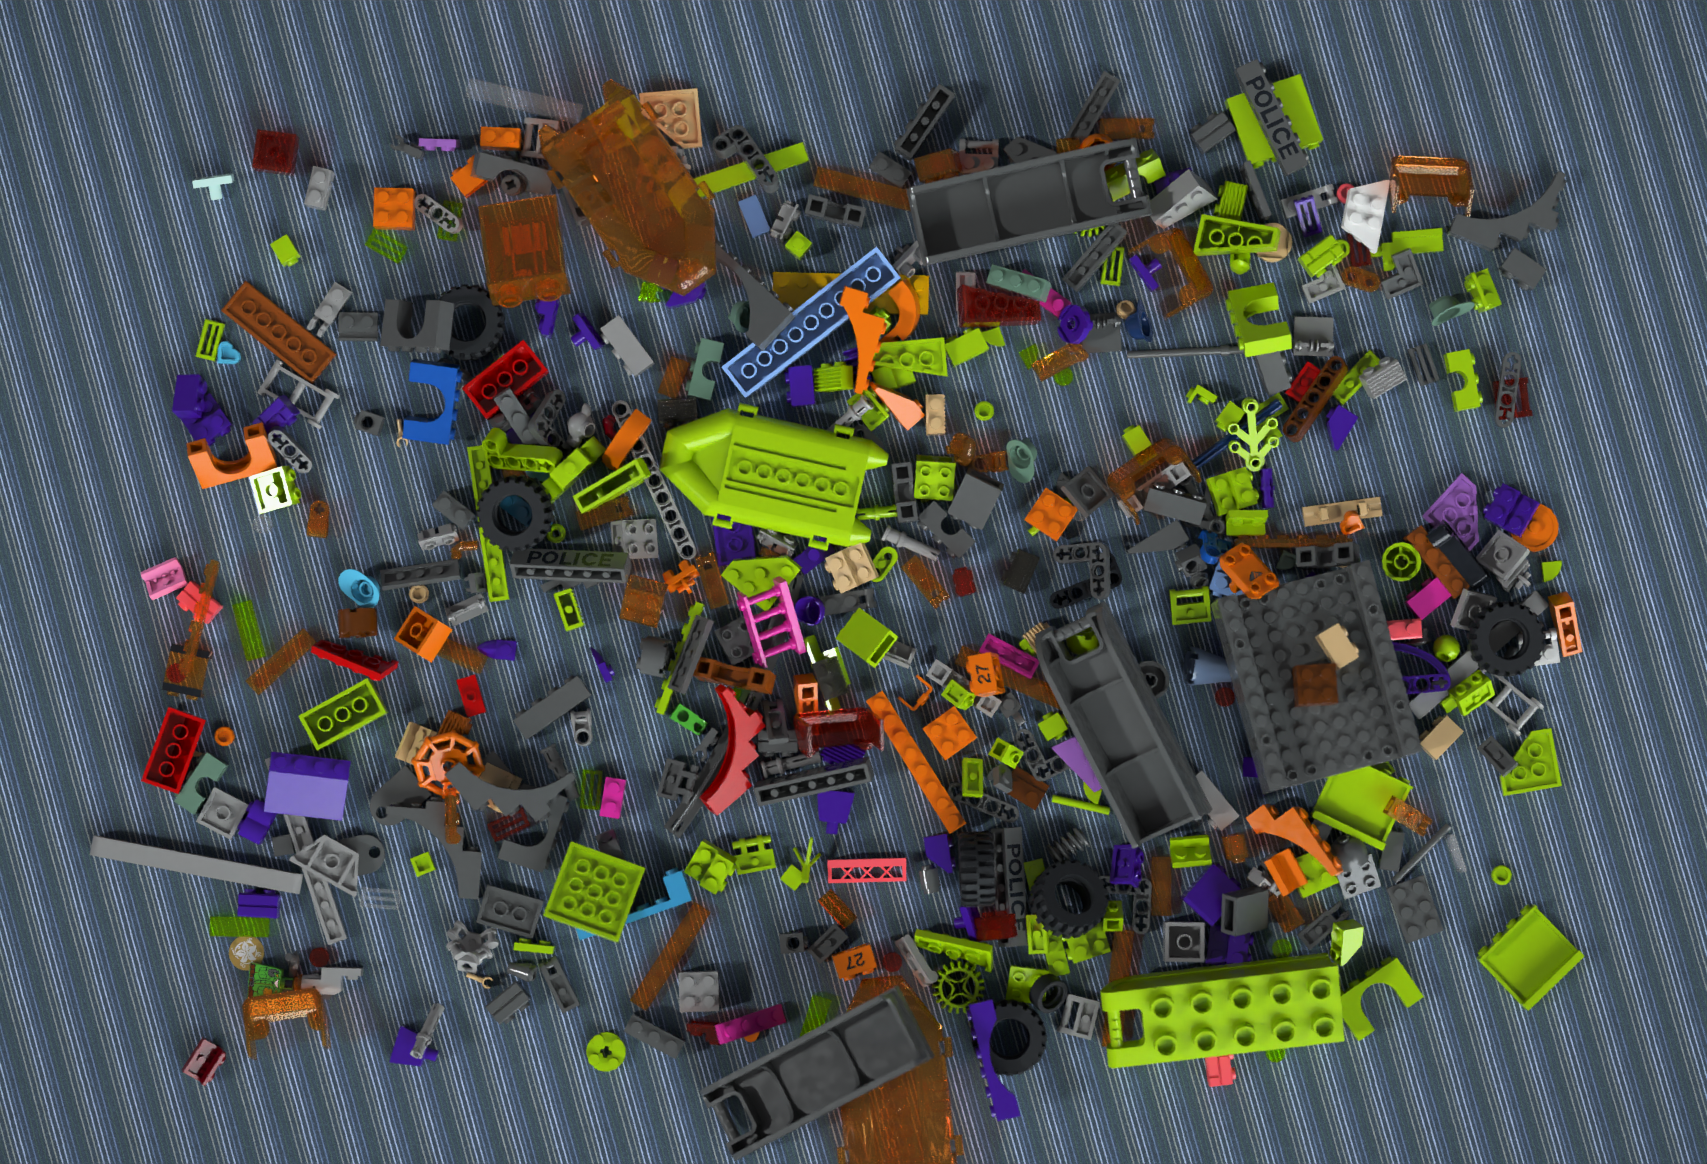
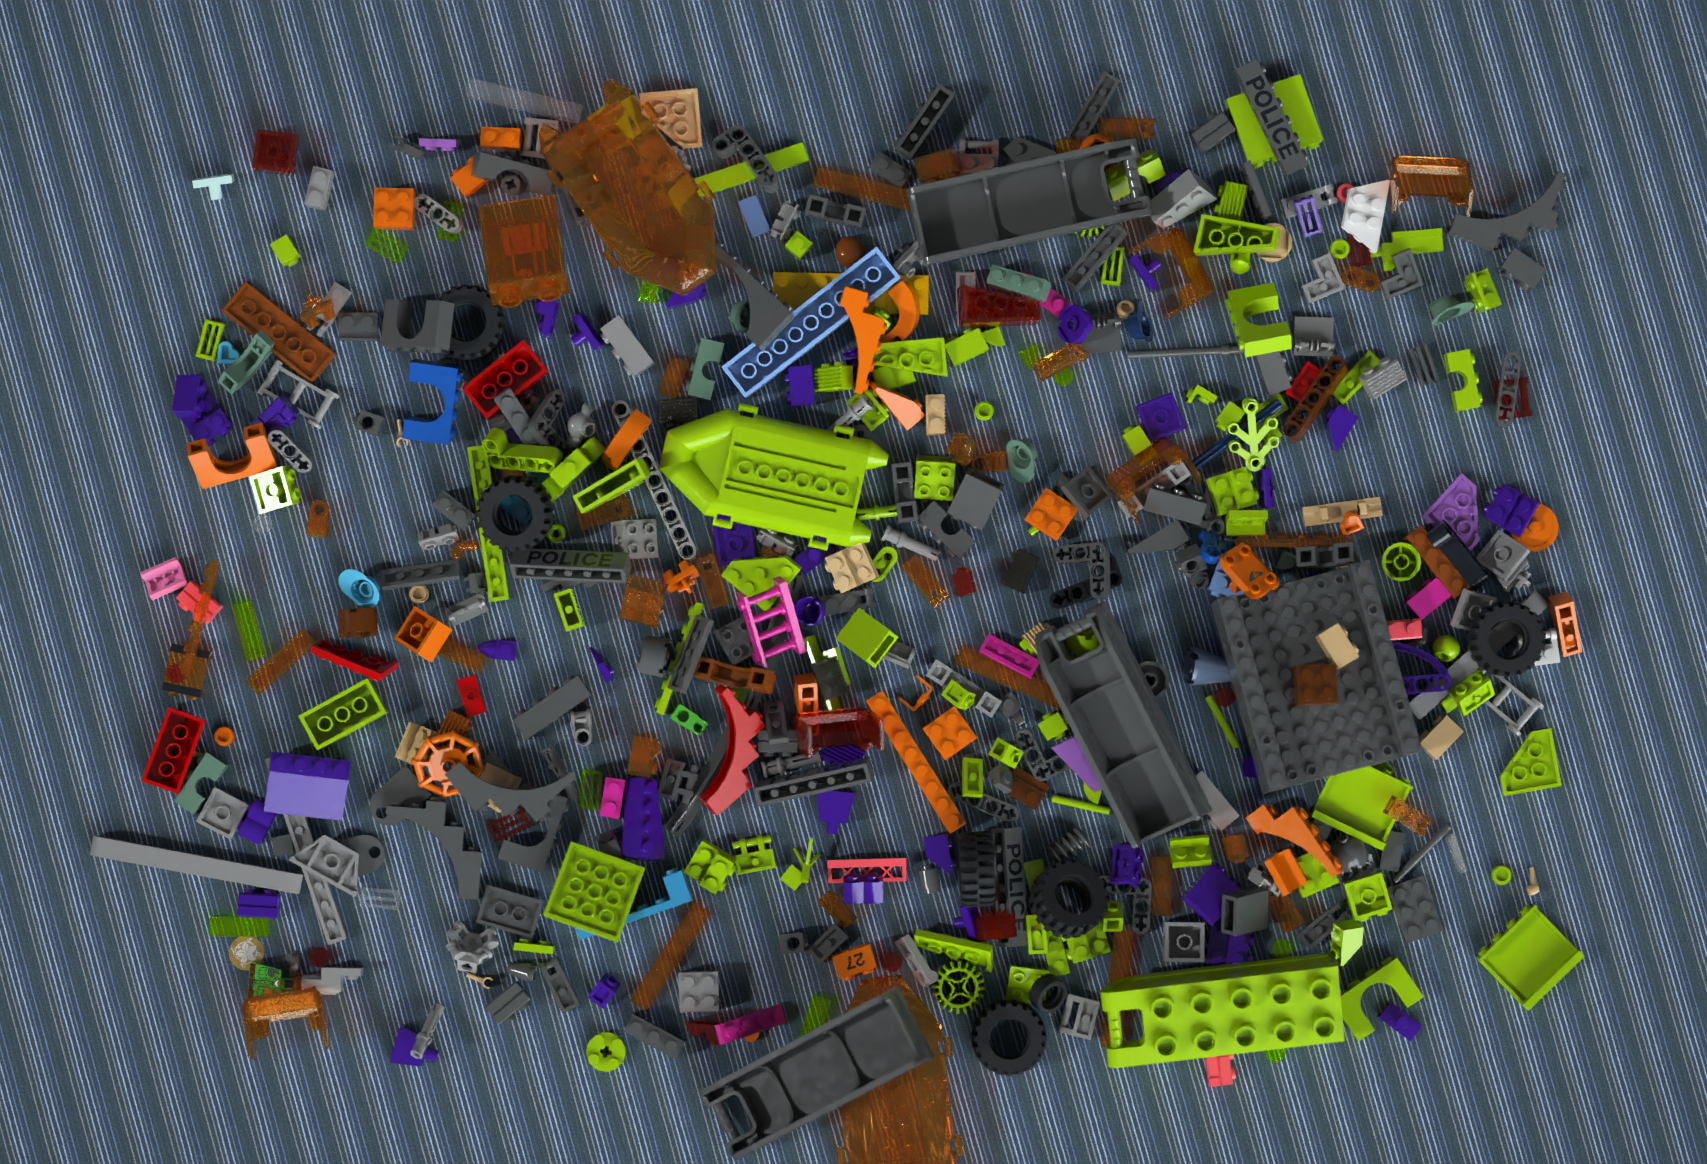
dark red bracket [182,1037,226,1086] -> none
lime tile [410,851,436,877] -> none
clear orange plate [445,789,461,845] -> none
dark red arm [602,414,618,440] -> none
dark grey plate [692,727,720,761] -> none
orange brick [966,652,1005,697] -> none
dark purple arch [966,998,1020,1122] -> none
lime plate [1169,586,1211,625] -> none
lime brick [1298,234,1344,278] -> none
dark grey plate [1477,735,1519,777] -> none
lime tile [1541,560,1562,582] -> none
none -> sand green arch [218,329,275,394]
none -> clear orange hips [299,294,336,329]
none -> dark purple bracket [588,973,621,1009]
none -> dark purple wedge [622,777,666,862]
none -> clear orange brick [627,735,662,778]
none -> dark orange hair [836,236,865,268]
none -> dark purple brick [843,872,883,904]
none -> dark purple plate [1135,392,1186,442]
none -> lime bar [1205,695,1240,749]
none -> lime plate [1343,871,1393,922]
none -> dark purple tile [1378,1002,1422,1041]
none -> tan hand [1526,867,1539,896]

